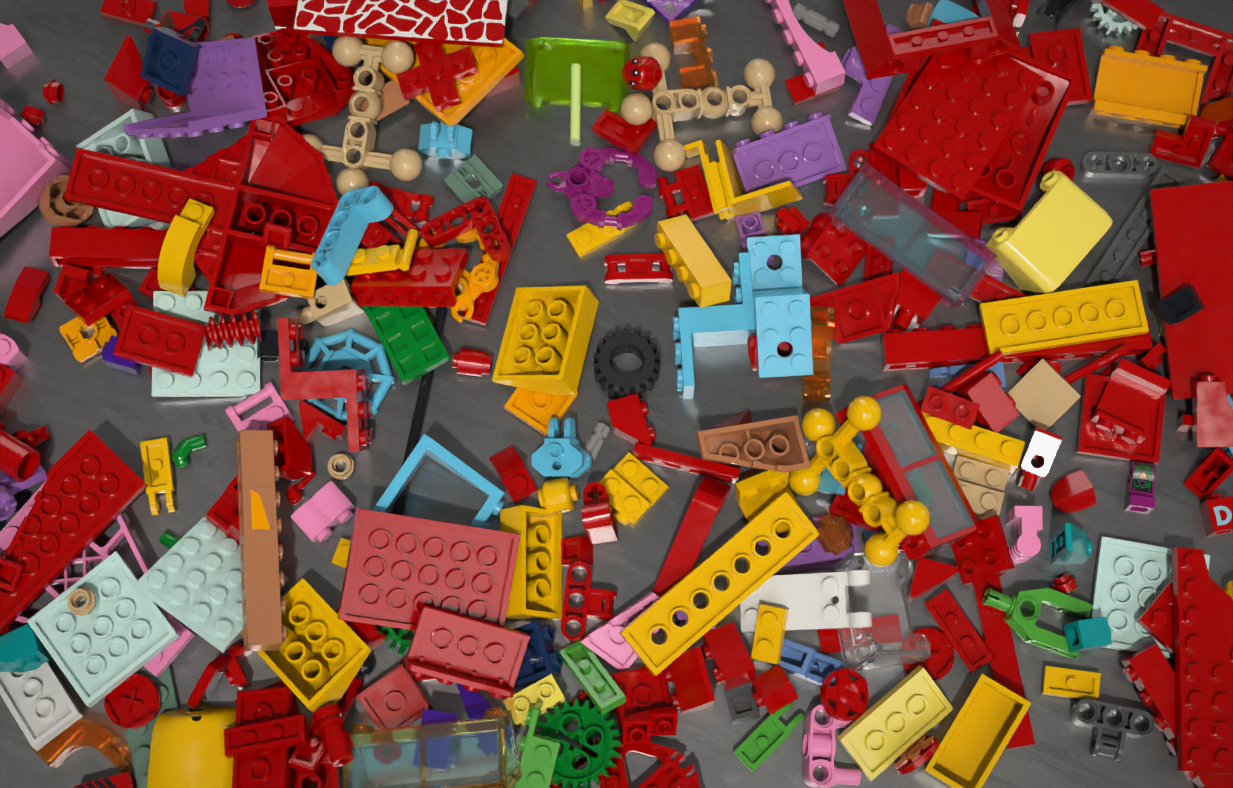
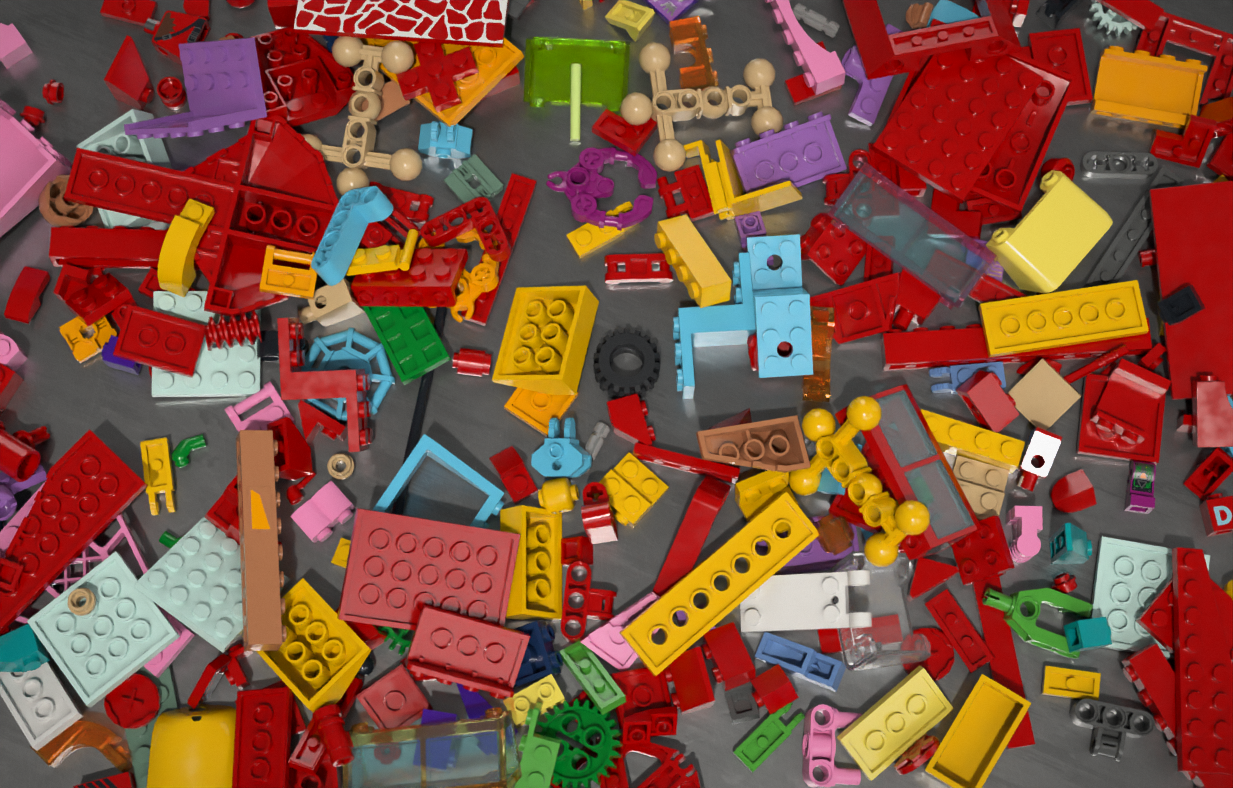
dark blue plate [140,27,200,96] -> none
red tile [224,714,308,759] -> none
red slope [261,222,294,251] -> none
red head [622,56,662,91] -> none
yellow plate [751,604,789,664] -> none
red bracket [774,206,810,235] -> none
red wheel [820,668,869,721] -> none
red bar [917,349,1005,409] -> none
red hinge [920,386,980,430] -> none

